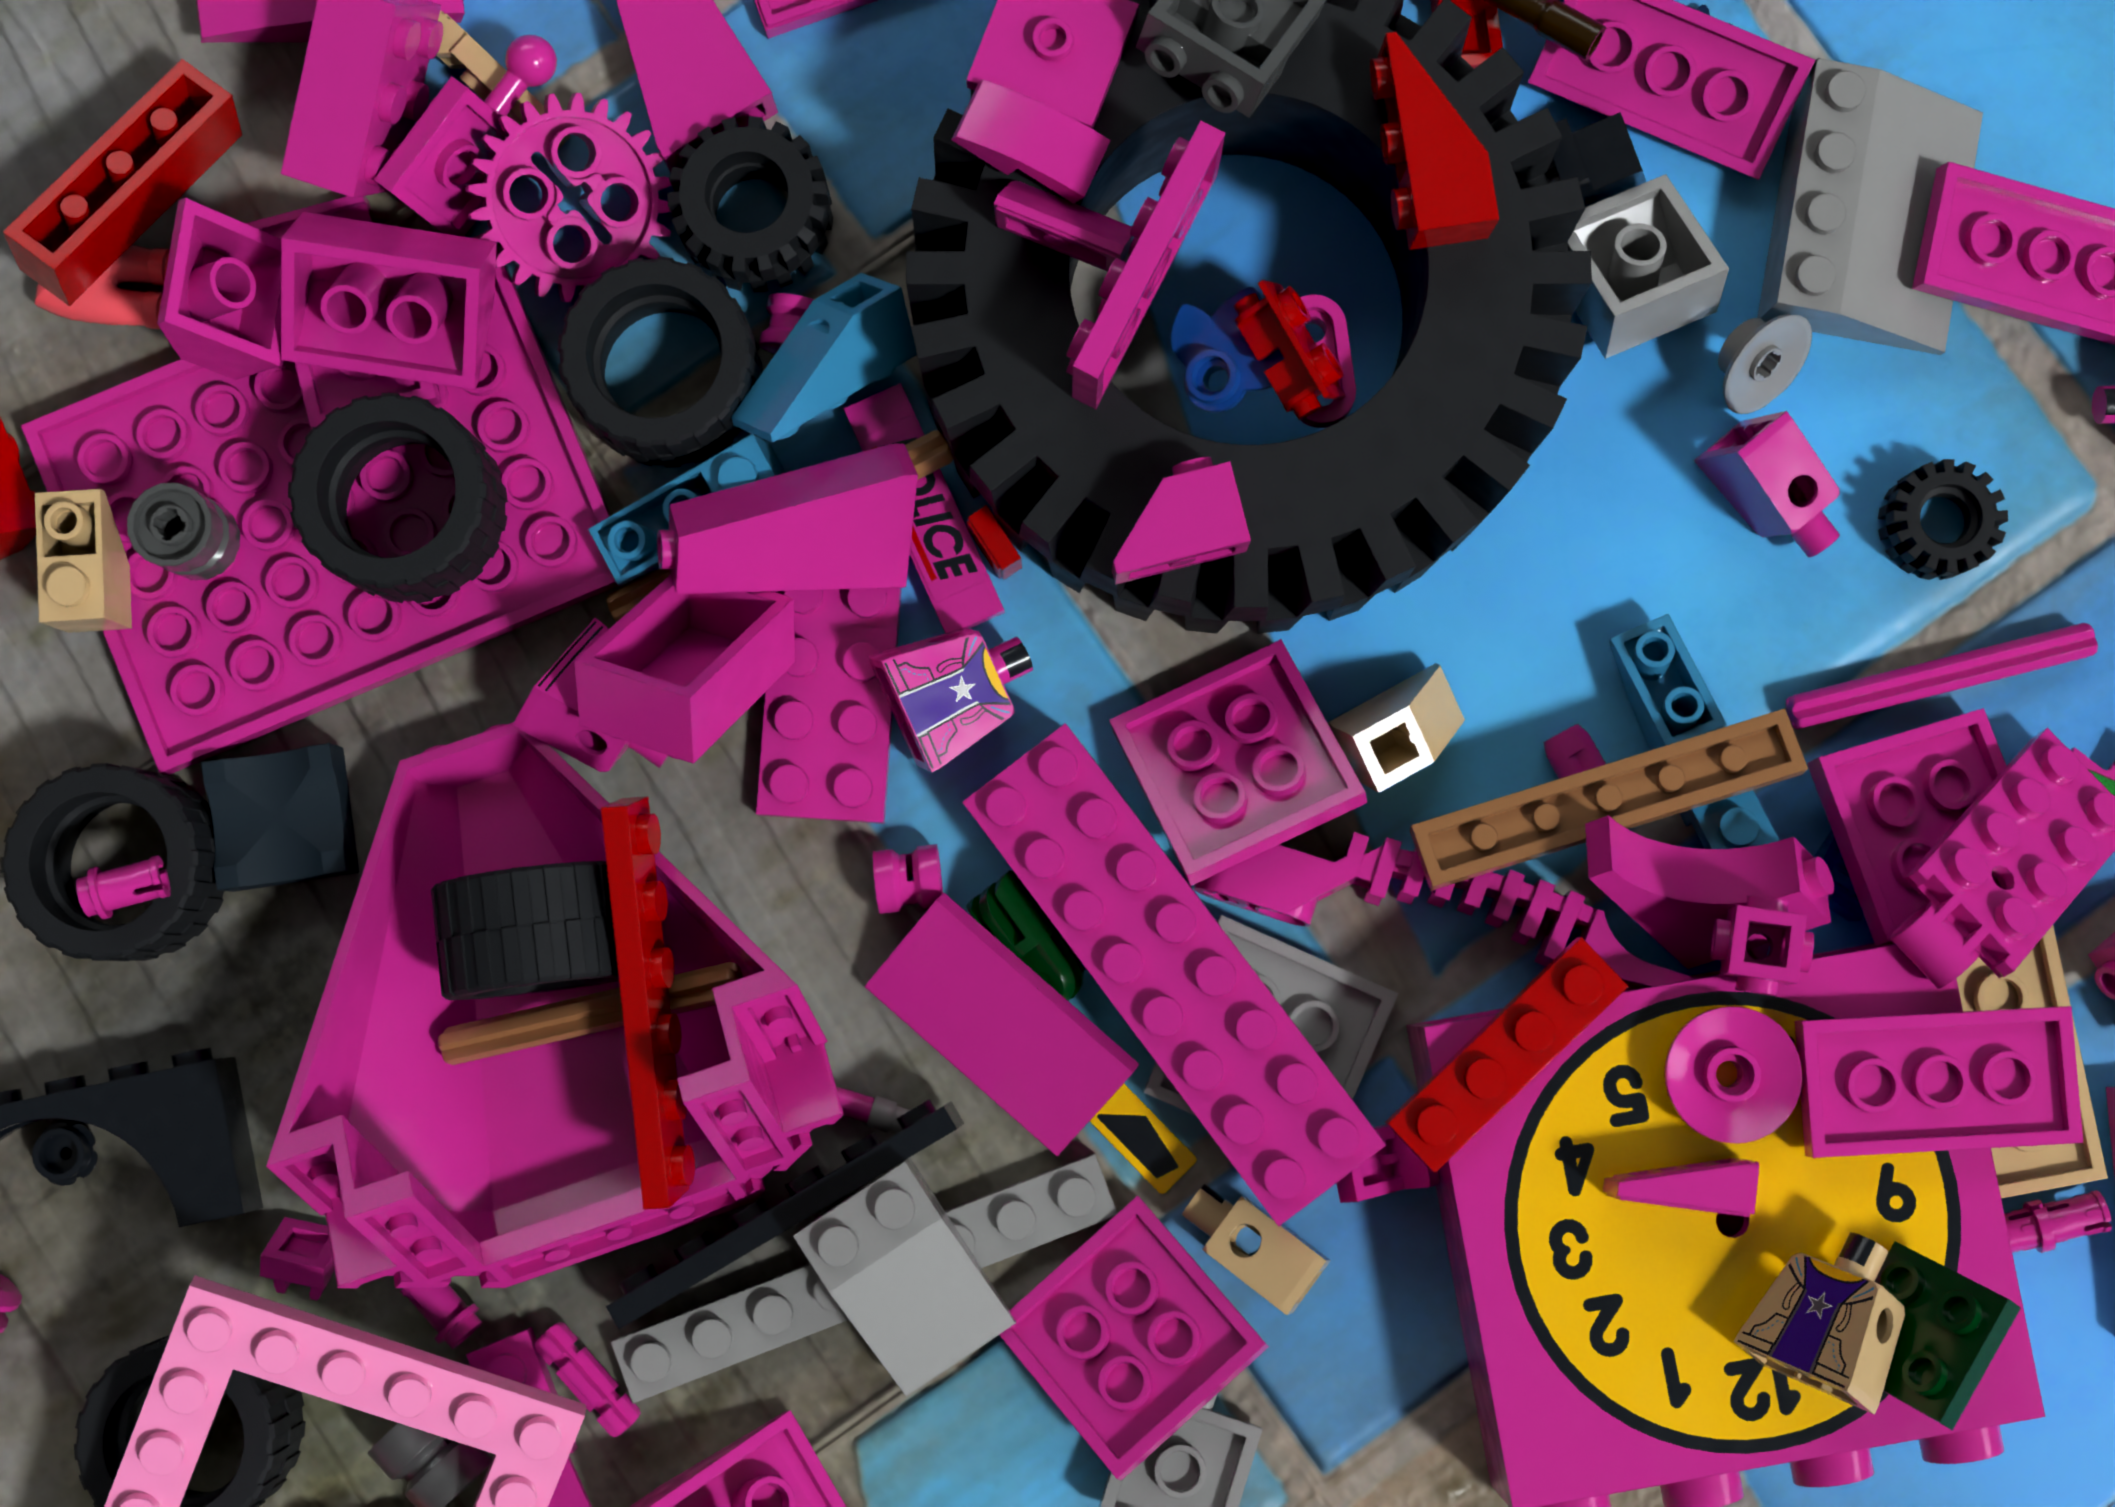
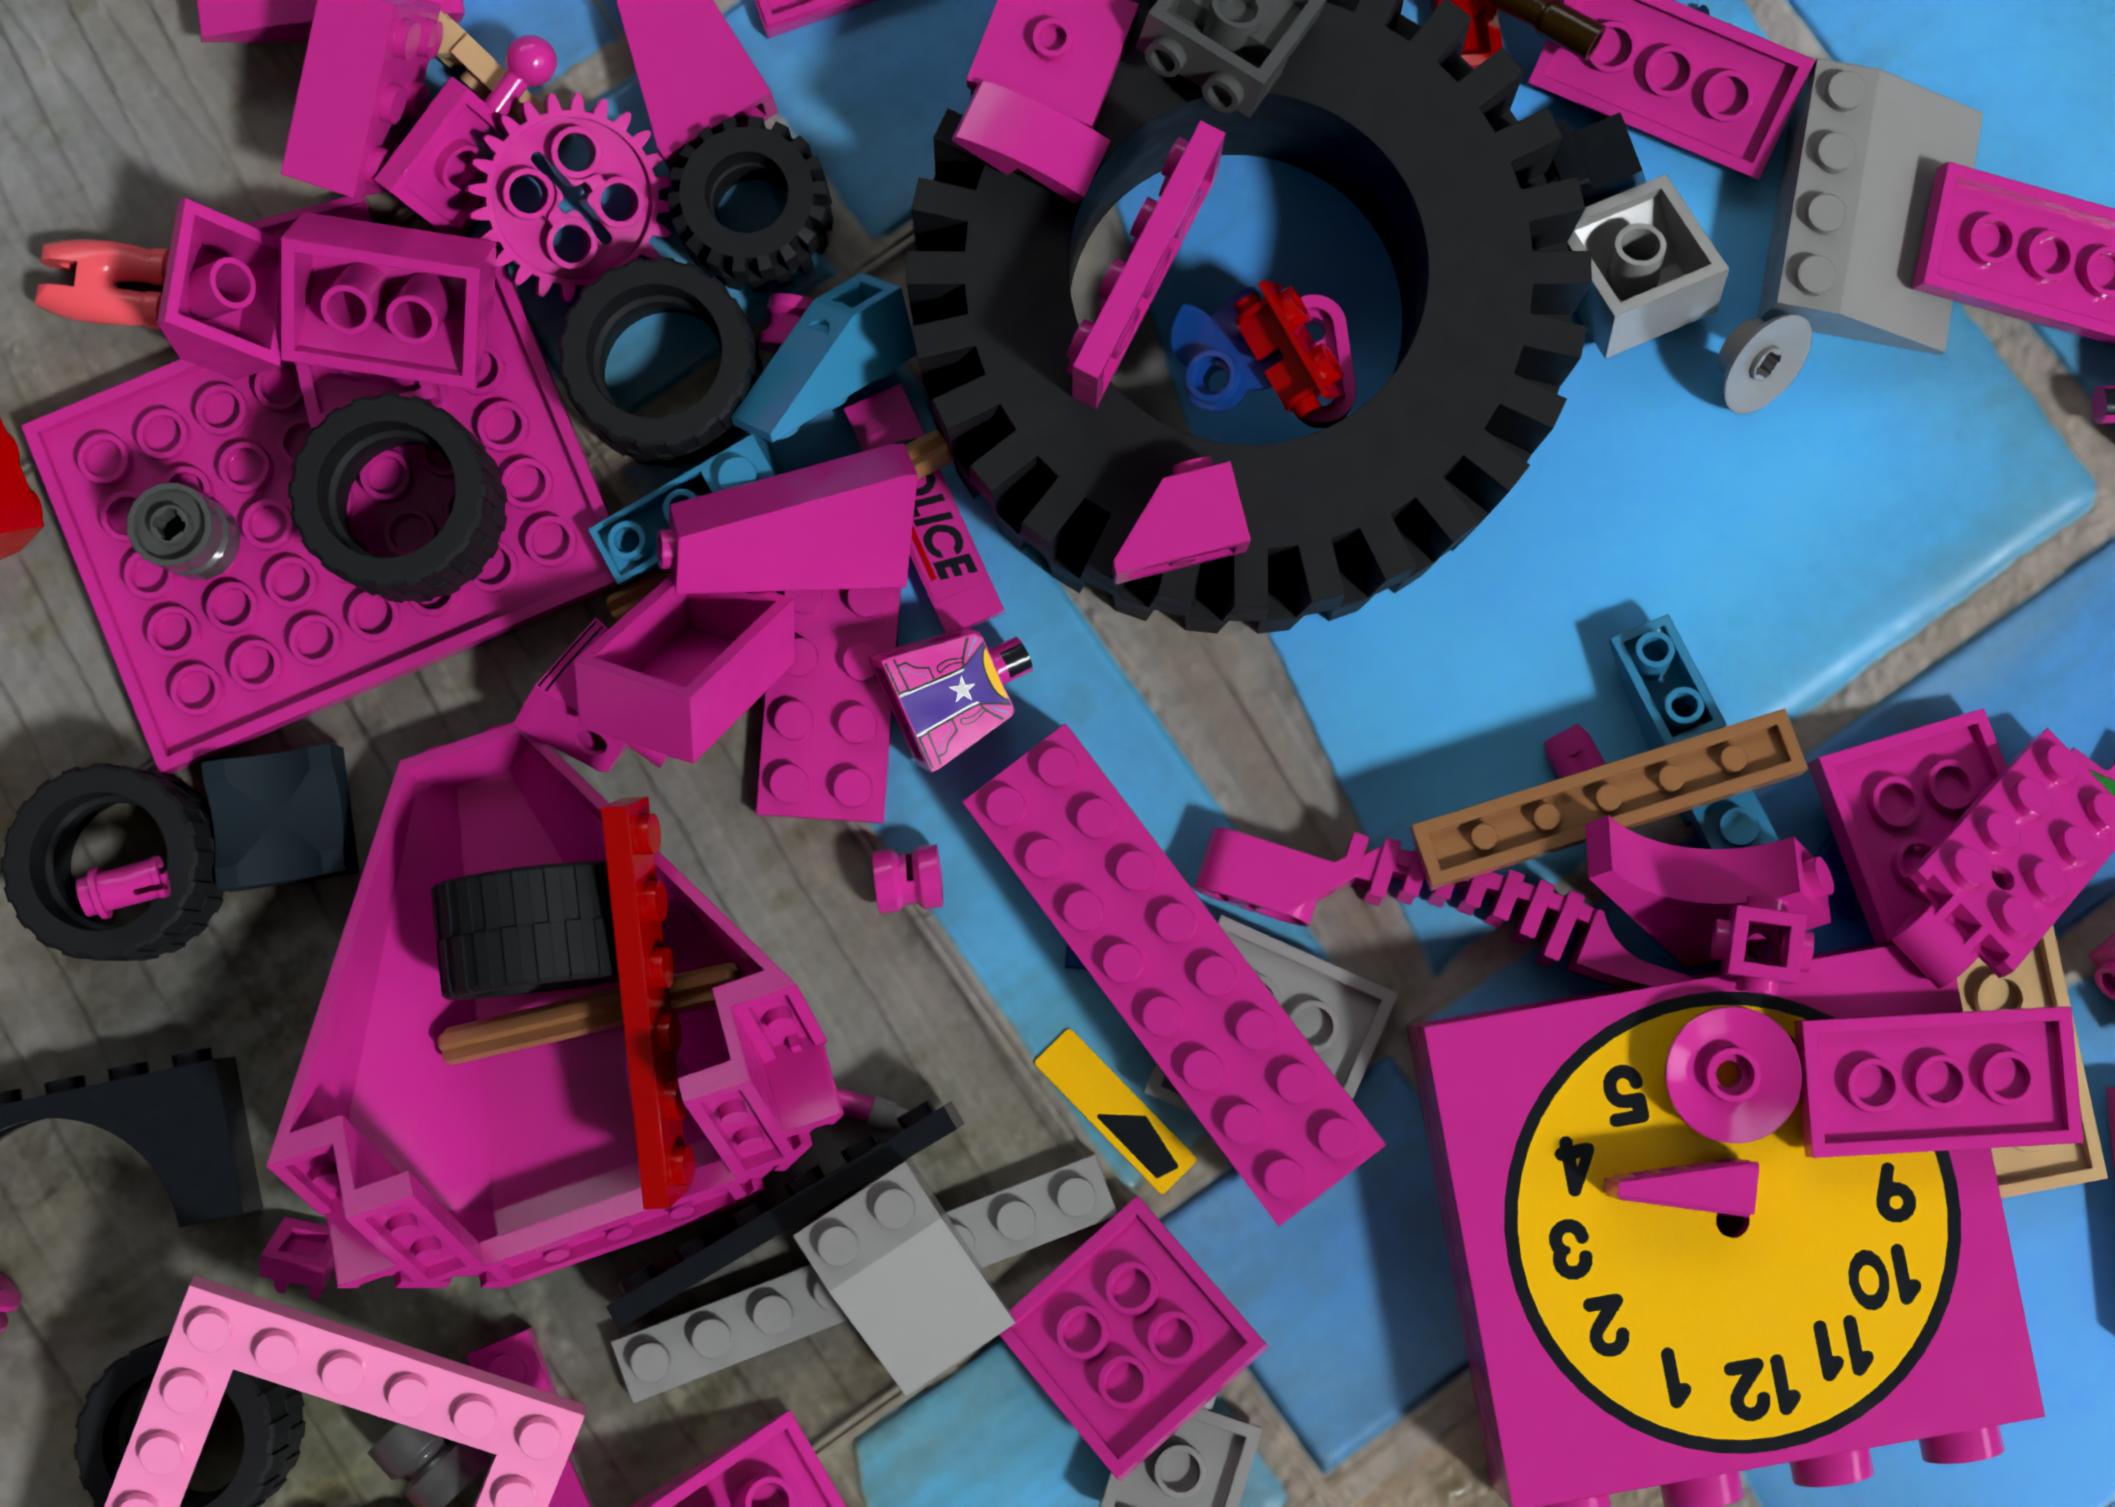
red brick [3,59,242,306] -> none
black plate [32,1121,98,1186] -> none
tan slope [35,489,132,633] -> none
dark pink pin [400,1285,483,1349] -> none
dark pink axle [534,1322,641,1437] -> none
dark pink tile [864,893,1139,1156] -> none
dark green arm [966,870,1084,1001] -> none
red tile [967,505,1022,580] -> none
dark pink slope [994,180,1134,272] -> none
dark pink plate [1109,639,1367,886] -> none
tan torso [1182,1184,1331,1315] -> none
tan slope [1328,663,1465,793] -> none
dark pink bracket [1337,1124,1440,1203] -> none
red slope [1370,32,1499,250] -> none
red plate [1385,937,1629,1173] -> none
dark pink torso [1694,411,1840,557] -> none
tan torso [1734,1232,1905,1415] -> none
dark pink axle [1785,623,2098,729] -> none
dark green plate [1875,1241,2021,1431] -> none
black tyre [1878,459,2008,580] -> none
dark pink pin [2004,1190,2112,1253] -> none

